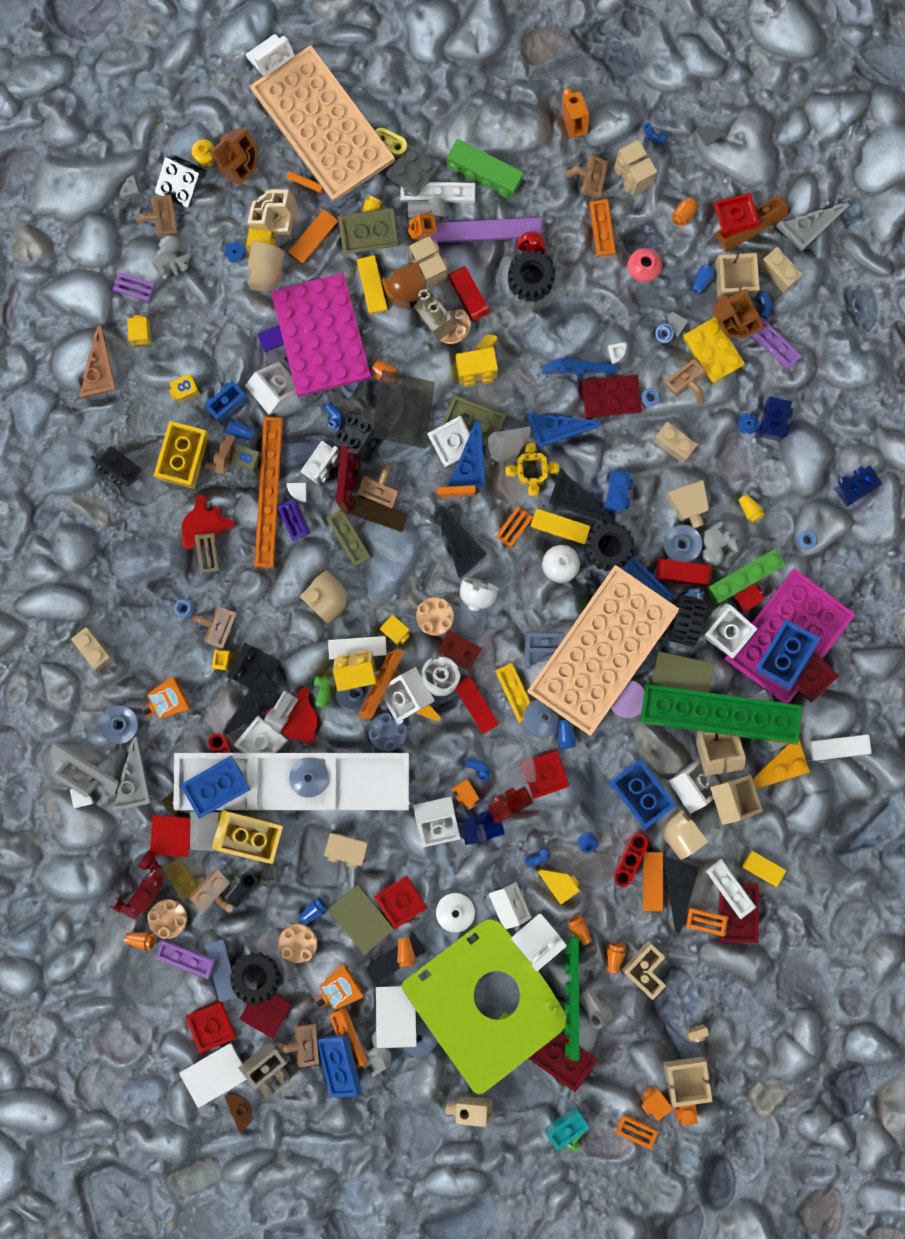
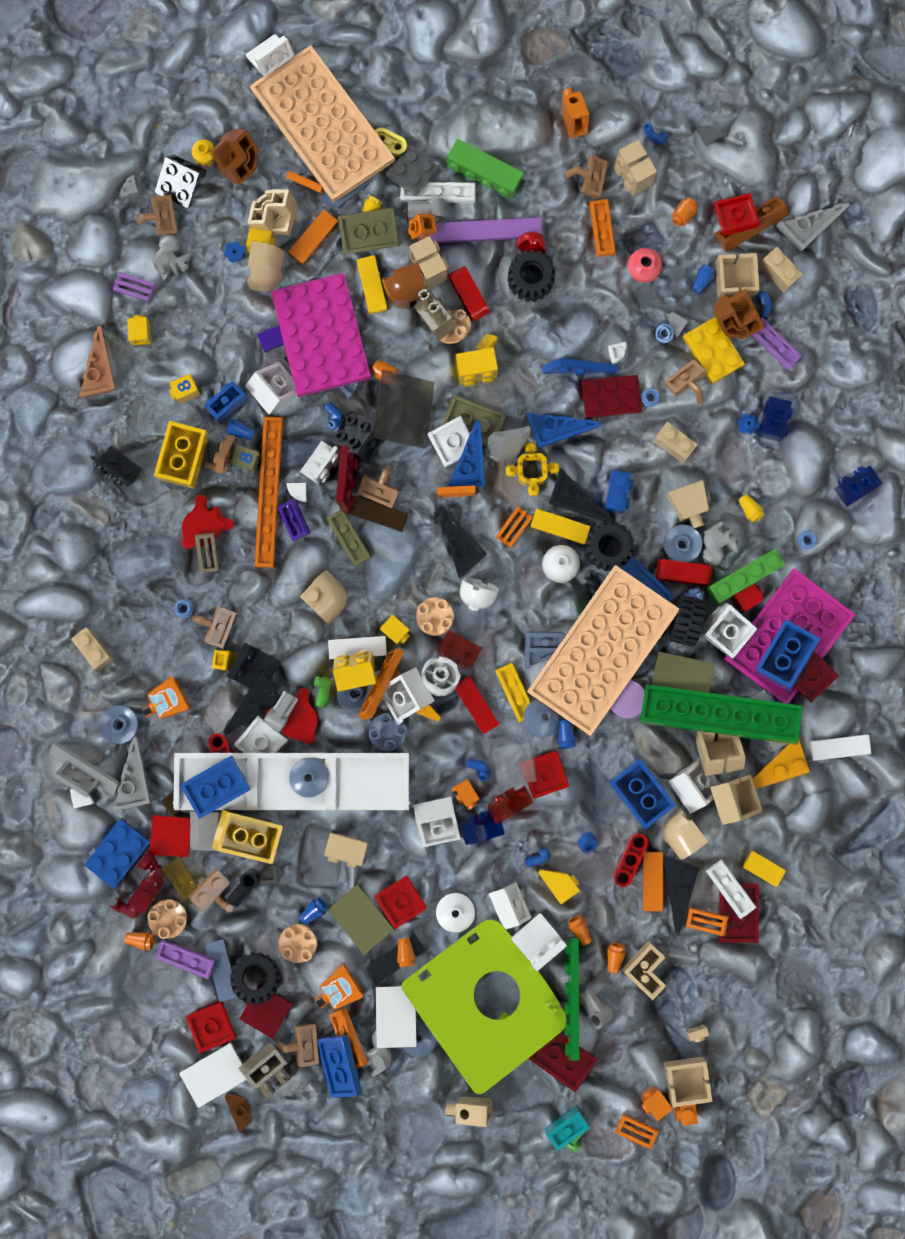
none -> blue plate [84,818,150,889]

